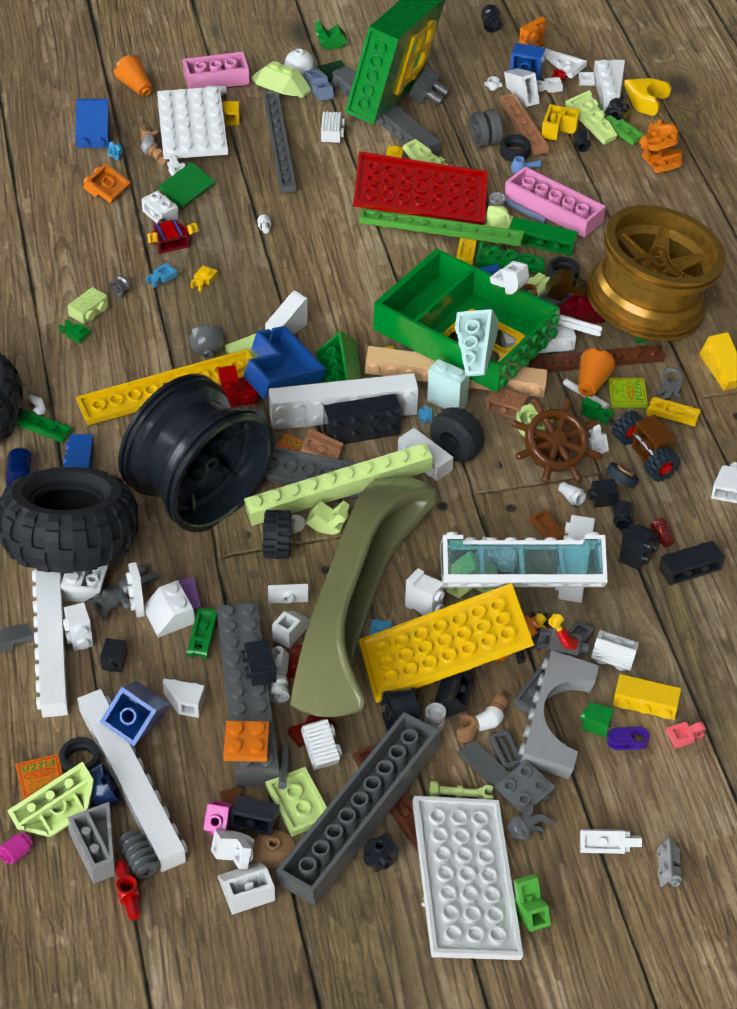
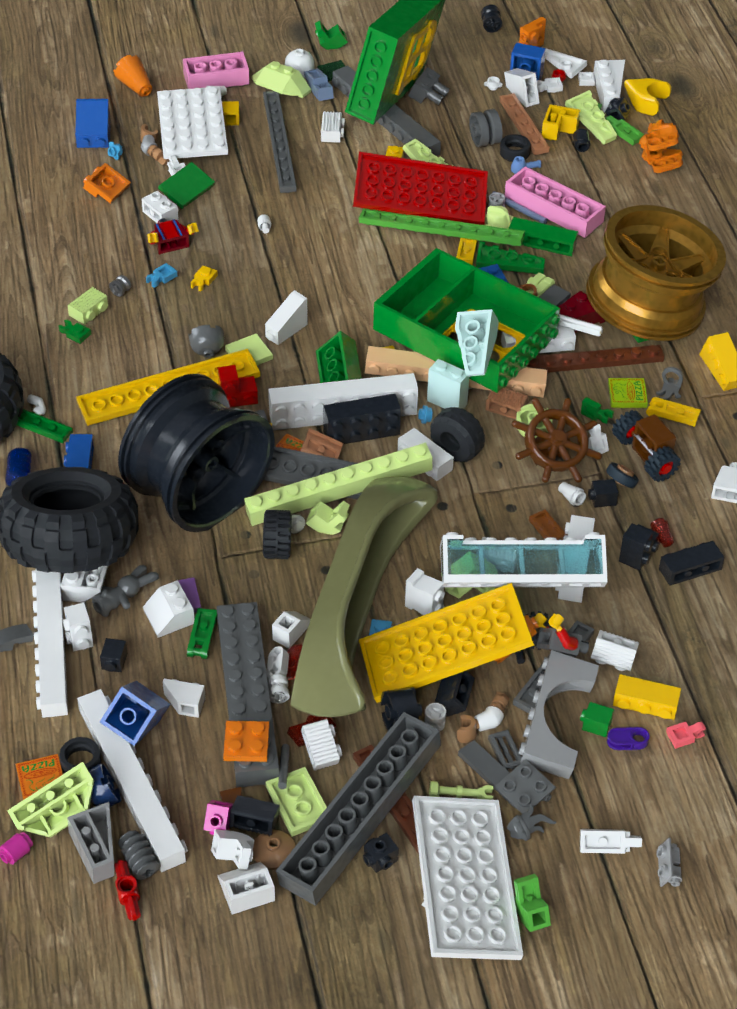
white plate [126,562,145,618] -> none
black brick [241,639,277,686] -> none
blue piece [243,326,326,399] -> none
white plate [268,584,308,604] -> none
white brick [490,261,529,294] -> none
dark brown brick [545,270,587,302] -> none
black tyre [547,256,580,278] -> none
white bar [563,378,610,409] -> none
orange cone [578,348,615,397] -> none
black brick [613,501,633,530] -> none

